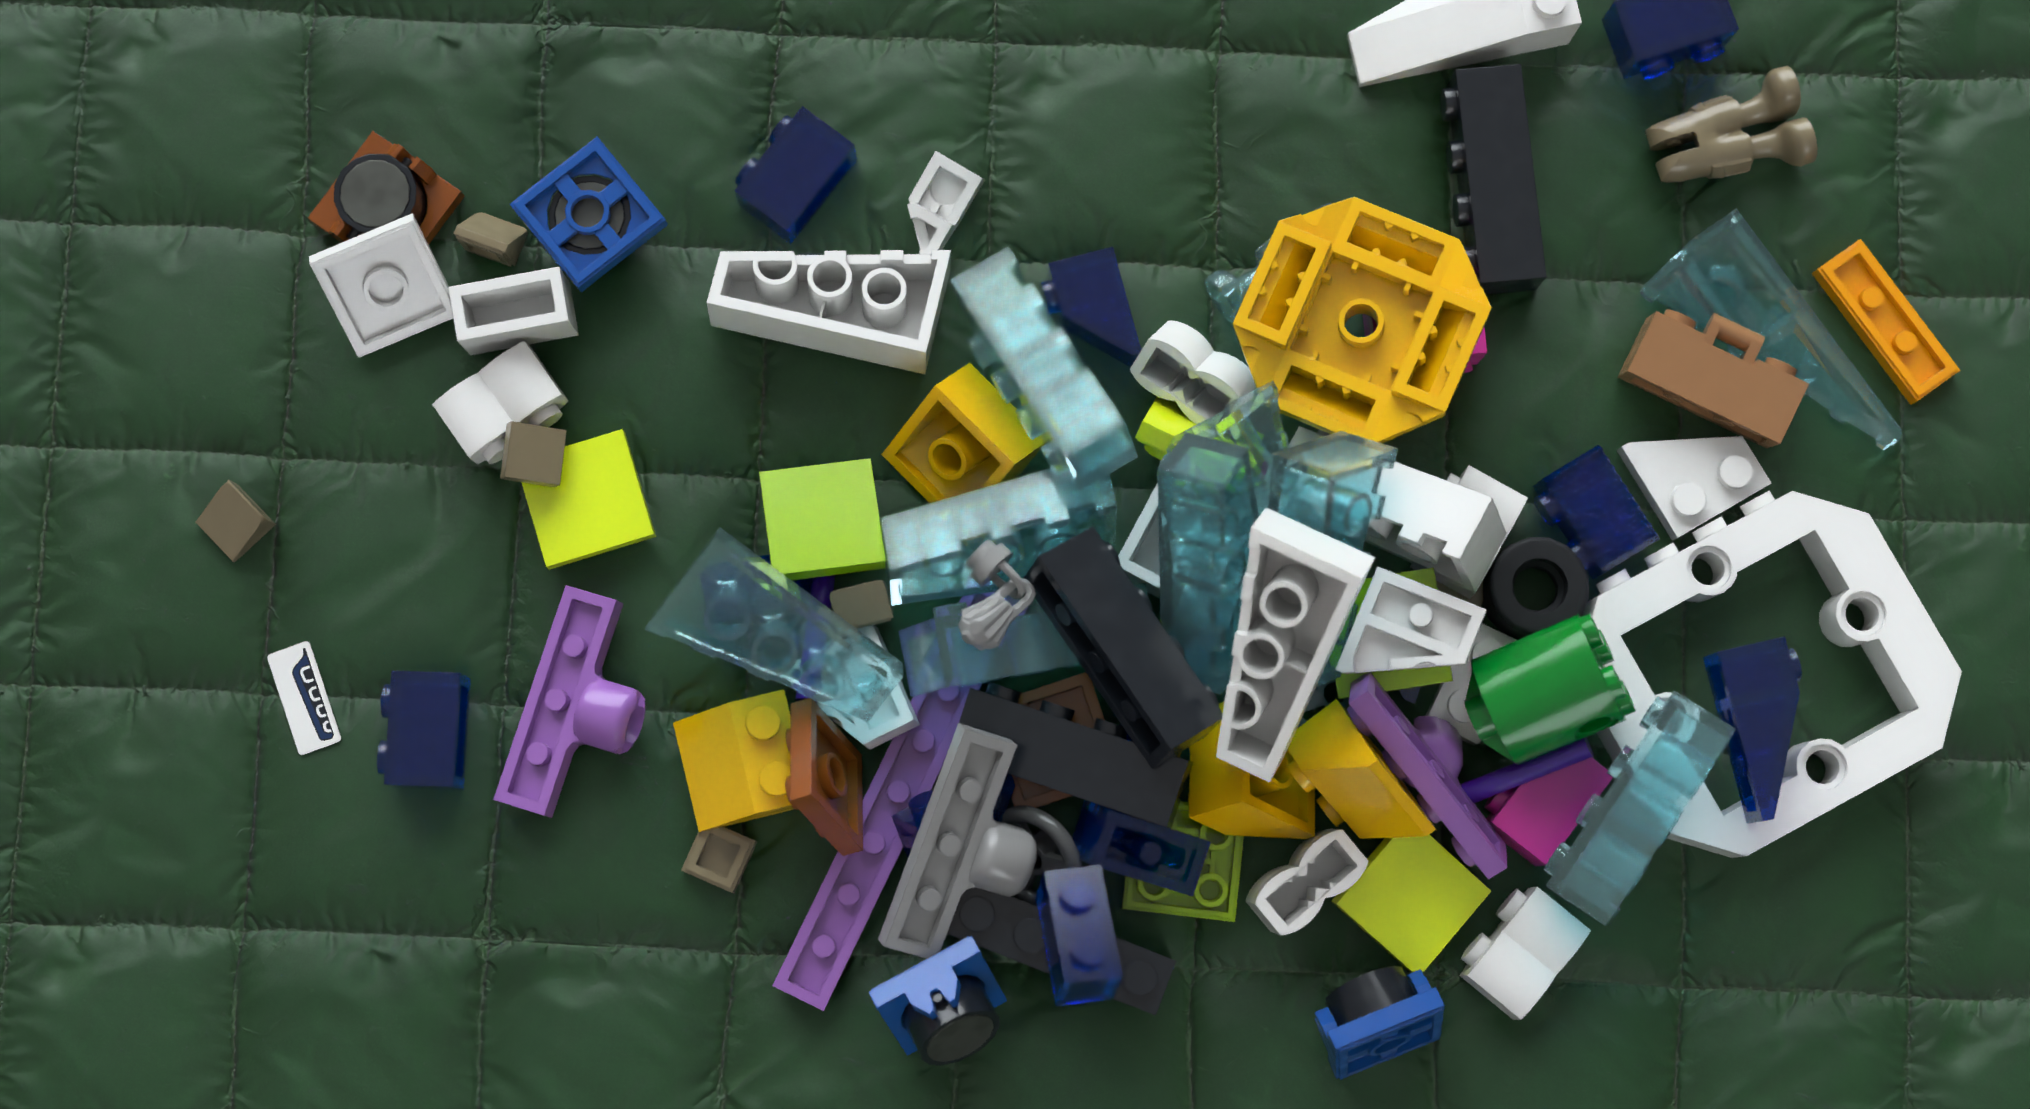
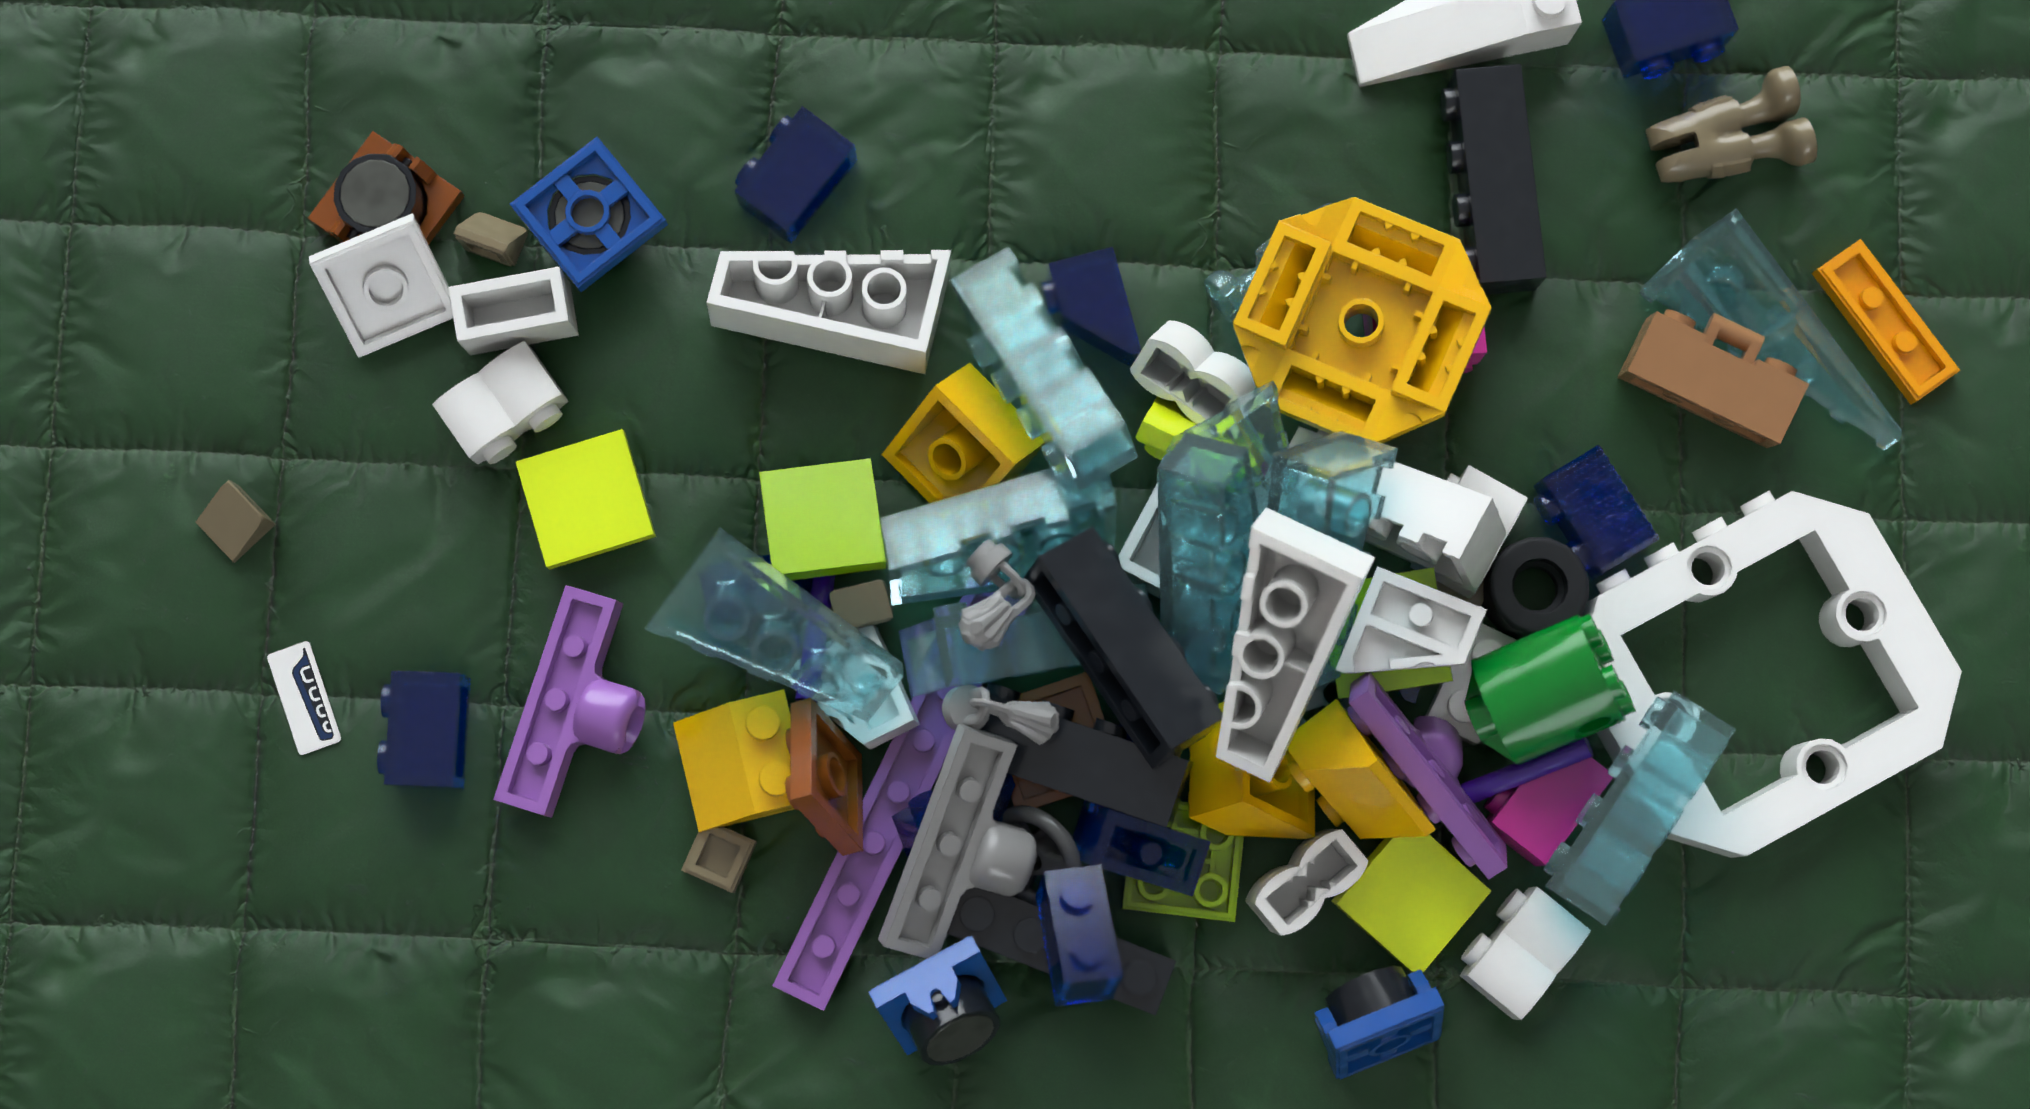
dark tan tile [500,421,567,487] -> none
white slope [907,151,985,254] -> none
white wing [1617,436,1771,541] -> none
clear blue slope [1703,636,1802,824] -> none
none -> light grey piece [942,685,1059,745]

